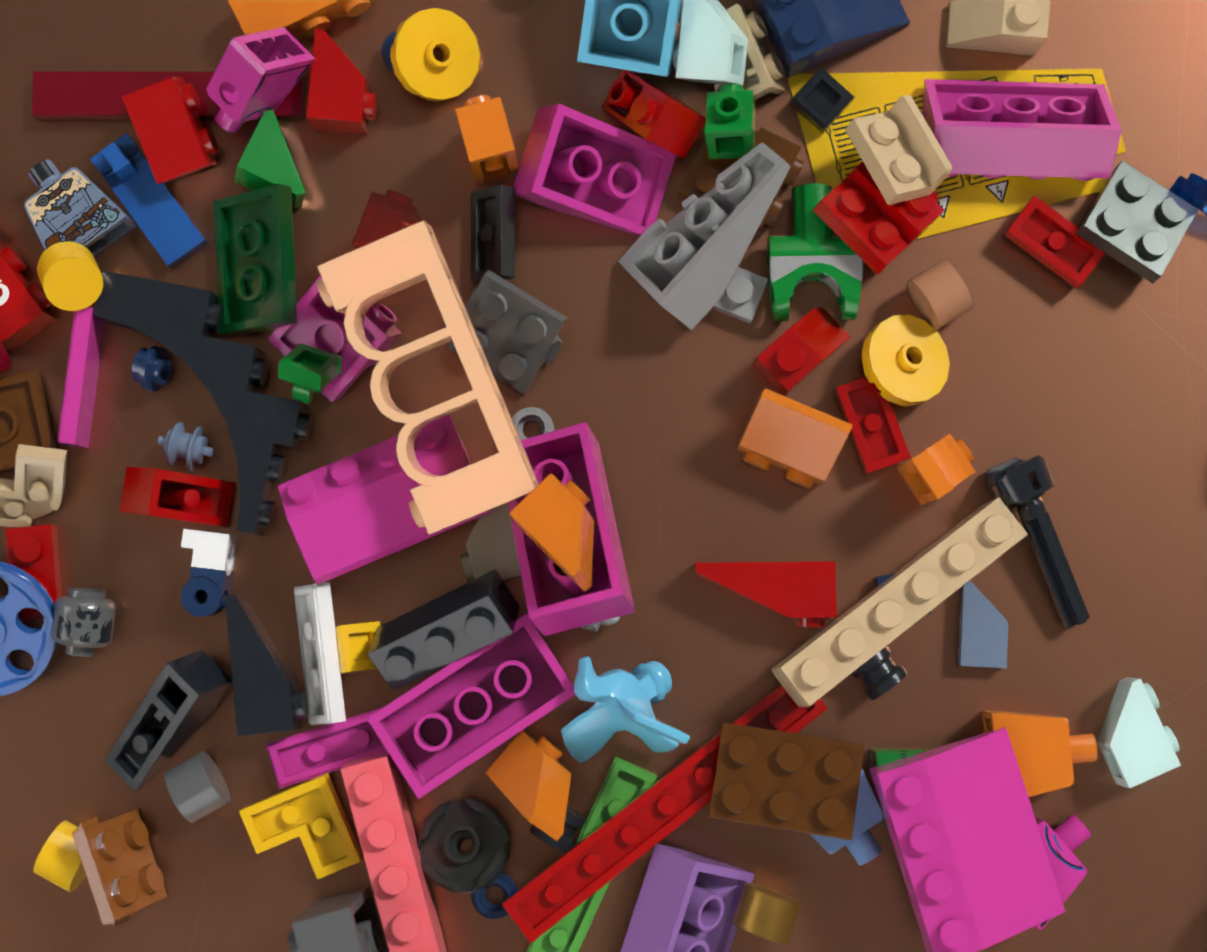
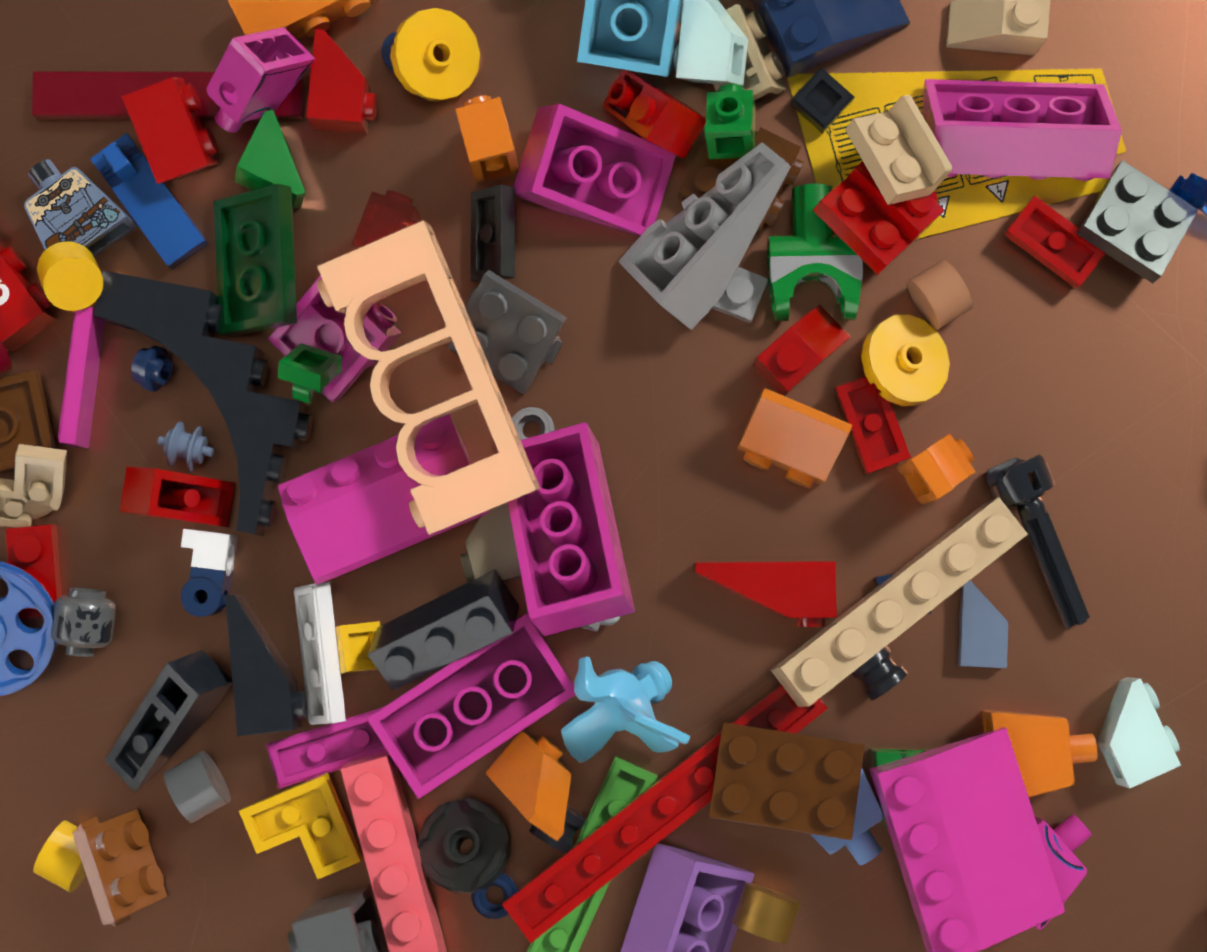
orange slope [509,473,594,592] -> none

